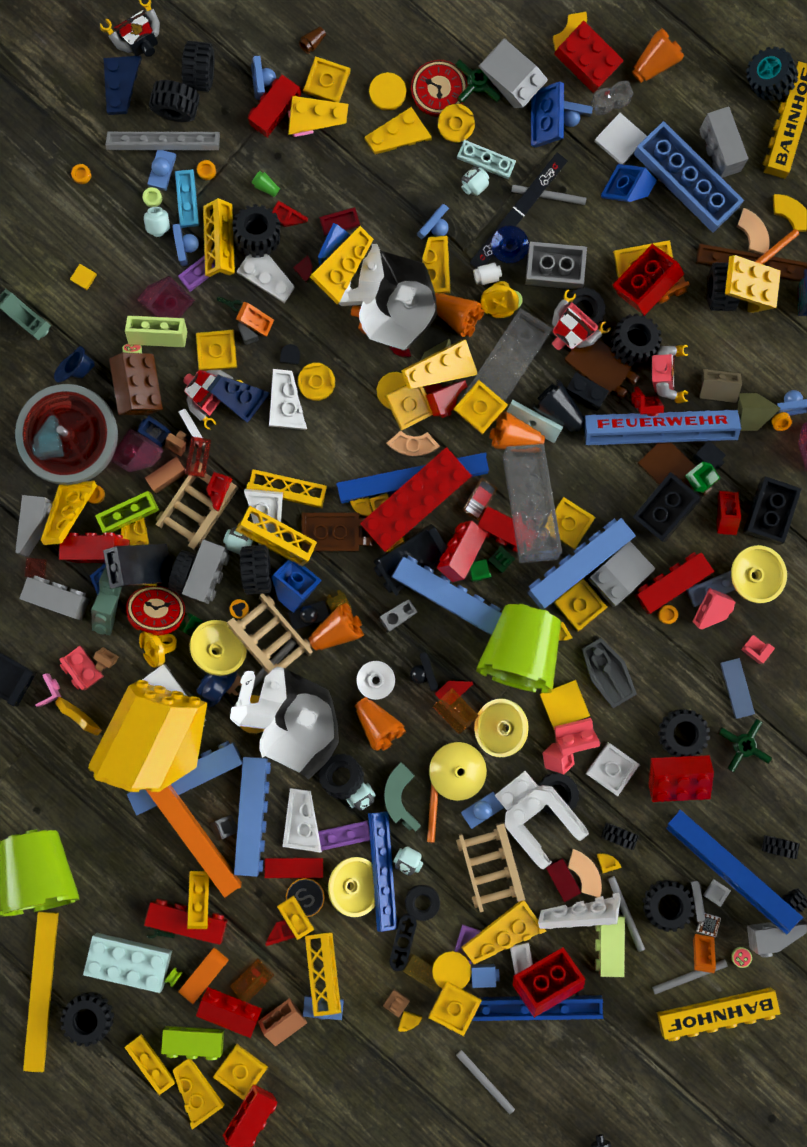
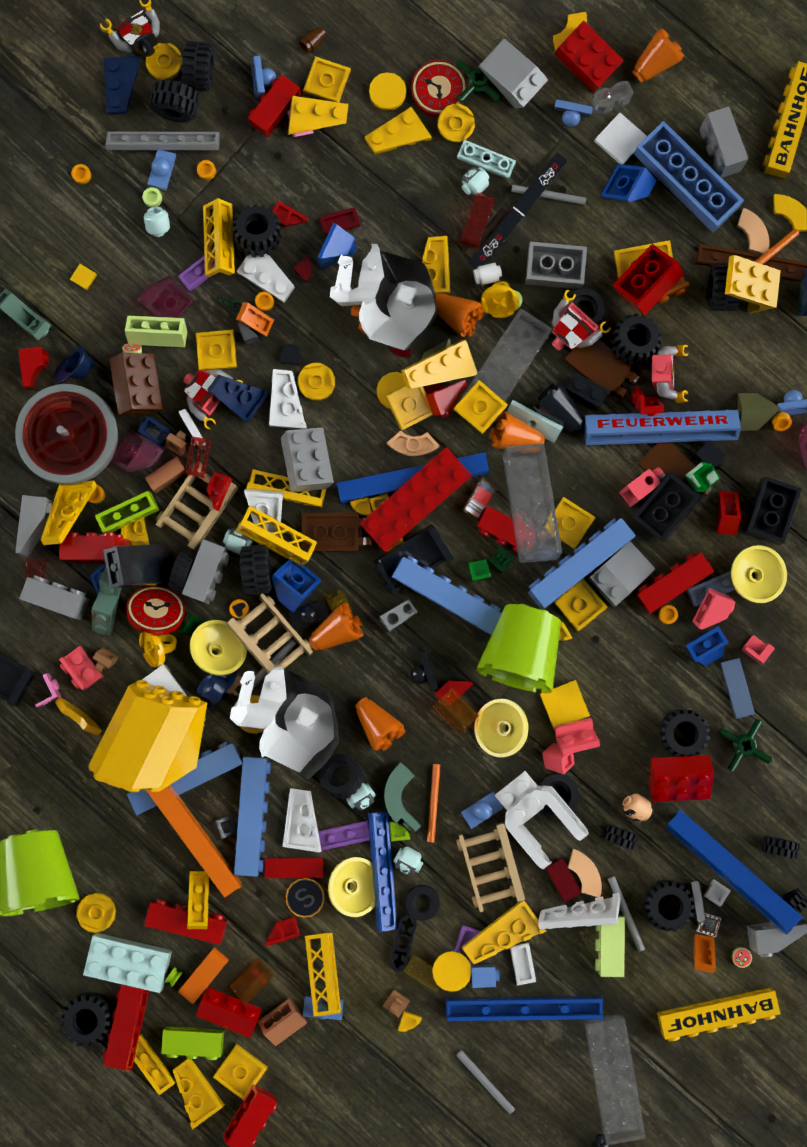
yellow tile [23,911,59,1072] -> none
clear light blue slope [32,415,64,460] -> none
clear green hand [146,927,175,939] -> none
medium blue tile [172,224,199,266] -> none
medium azure tile [175,169,199,228] -> none
bright green cone [251,171,280,197] -> none
yellow plate [277,895,314,940] -> none
yellow wing [310,226,374,304] -> none
white dish [357,661,395,700] -> none
medium blue tile [417,204,449,240] -> none
yellow tile [428,981,482,1036] -> none
light yellow dish [429,742,487,801] -> none
brick [437,520,487,582] -> none
clear blue dish [491,226,529,263] -> none
red brick [512,947,586,1018] -> none
blue tile [531,81,564,148] -> none
dark grey piece [581,637,637,708] -> none
white tile [585,742,640,796] -> none
yellow tile [597,853,622,873] -> none
light grey bar [652,959,728,994] -> none
dark tan panel [700,369,742,403] -> none
black wheel [746,46,798,101] -> none
none -> red arch [19,347,50,390]
none -> yellow tile [76,893,116,933]
none -> red brick [103,985,149,1071]
none -> yellow tile [146,43,182,80]
none -> light orange tile [255,292,274,312]
none -> light grey brick [281,428,334,492]
none -> lime tile [389,821,410,842]
none -> clear red beam [460,193,496,249]
none -> clear brick [583,1014,646,1145]
none -> coral torso [619,467,665,507]
none -> light nougat head [622,793,653,822]
none -> blue slope [685,626,729,666]

